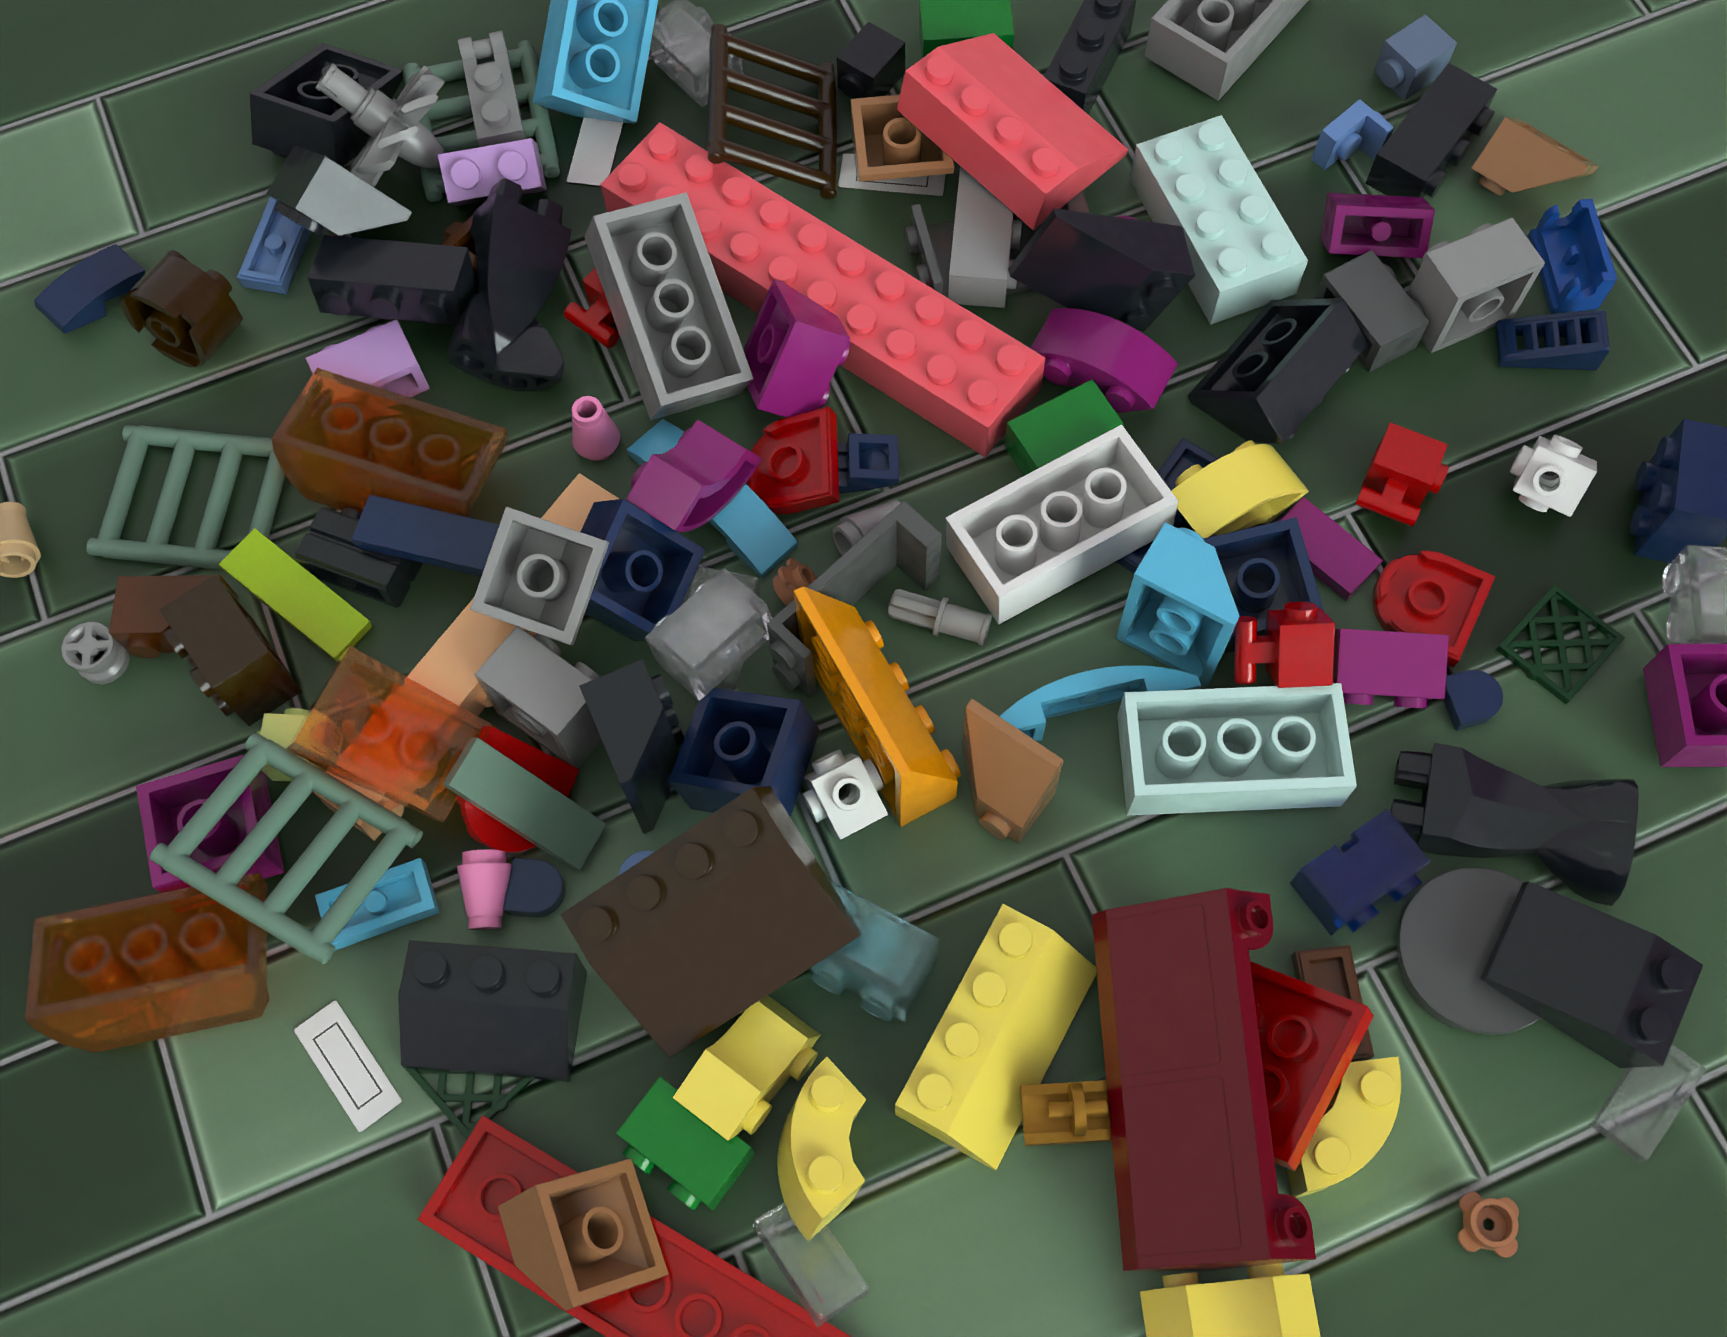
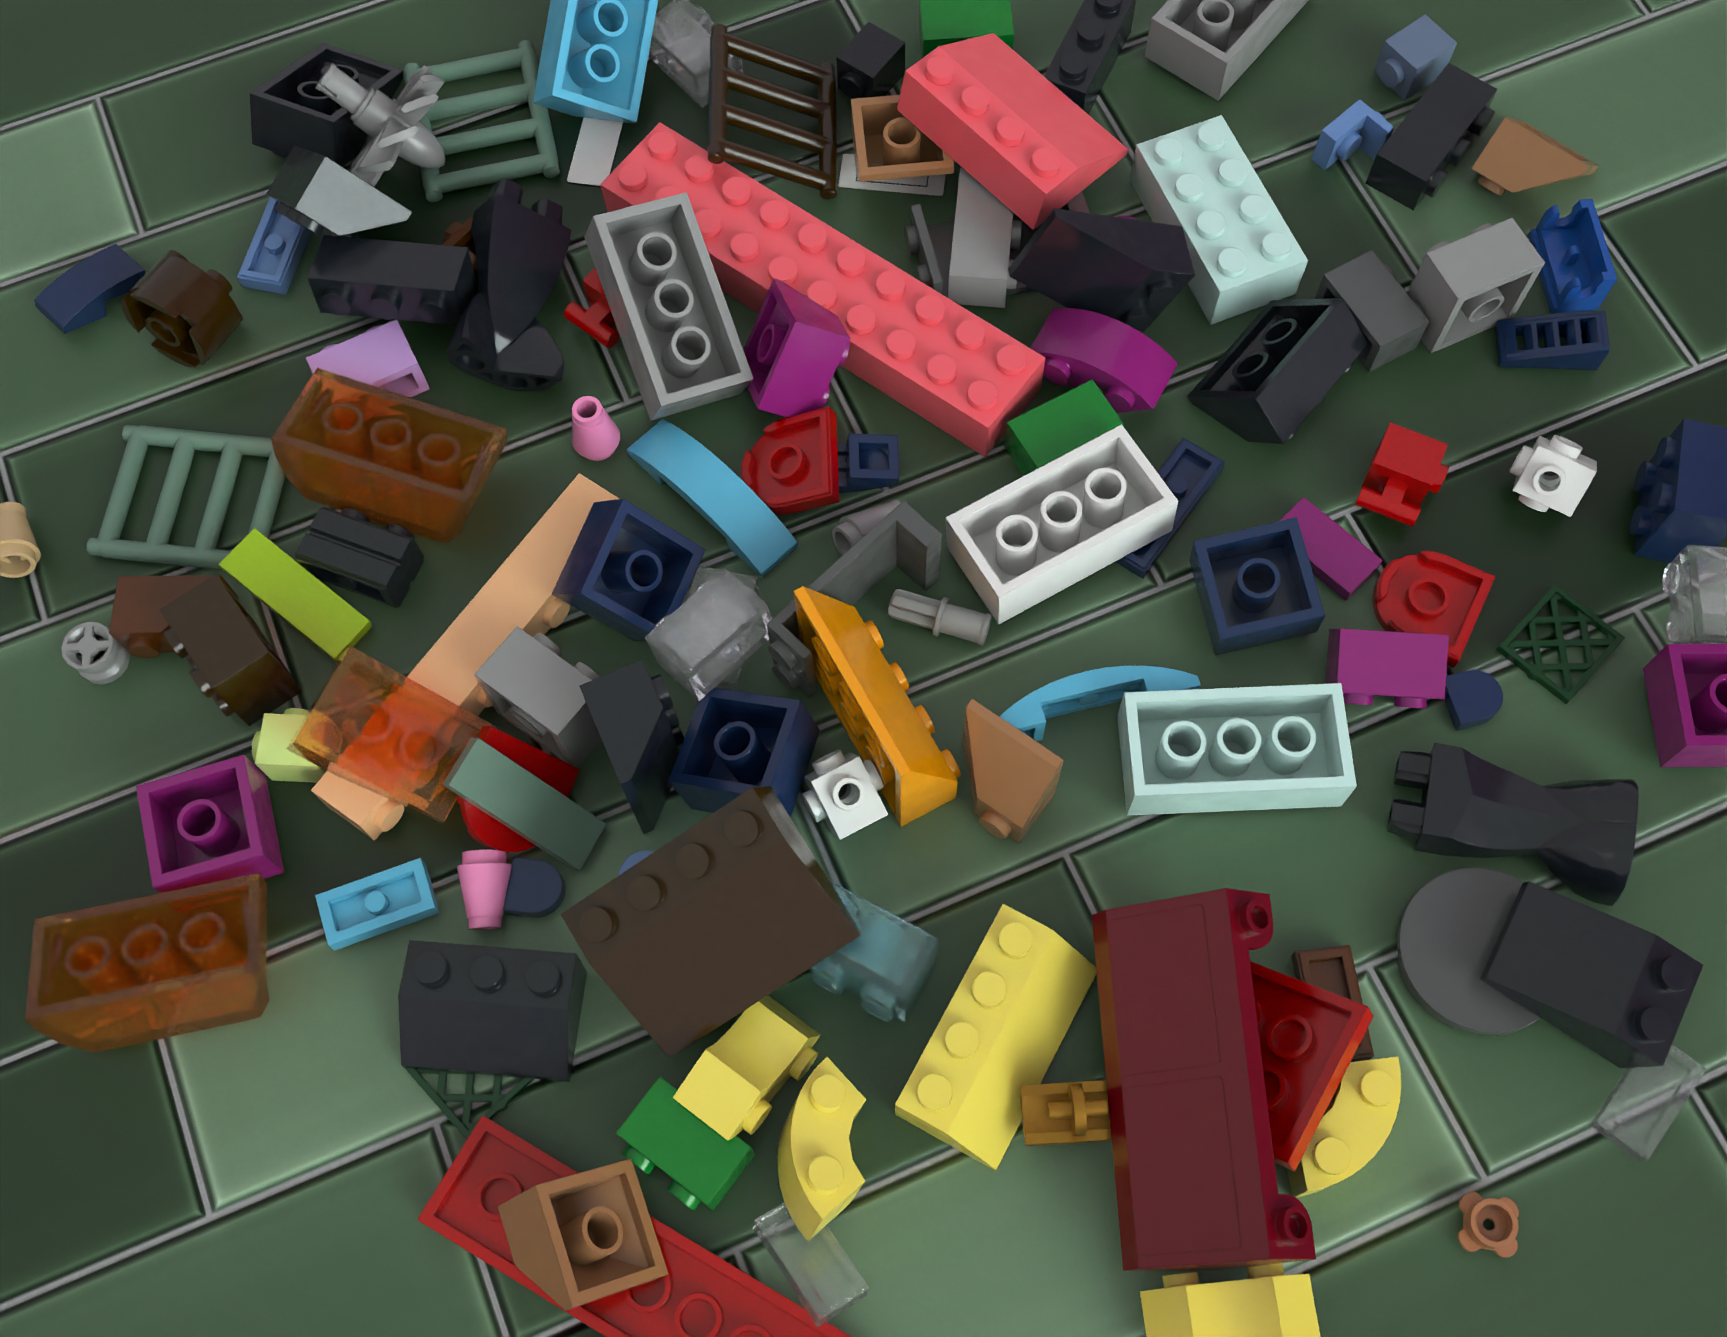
sand green bar [149,732,423,964] -> none
white sticker [294,1001,402,1132] -> none
dark blue tile [351,494,499,577] -> none
lavender brick [438,138,547,206] -> none
light grey plate [458,30,526,147] -> none
light grey slope [470,507,609,646] -> none
magenta brick [626,419,762,532] -> none
nougat plate [773,558,817,606] -> none
medium azure slope [1115,522,1240,687] -> none
light yellow brick [1171,440,1309,539] -> none
red brick [1234,602,1335,688] -> none
clear blue brick [1290,809,1430,936] -> none
magenta brick [1320,192,1435,258] -> none

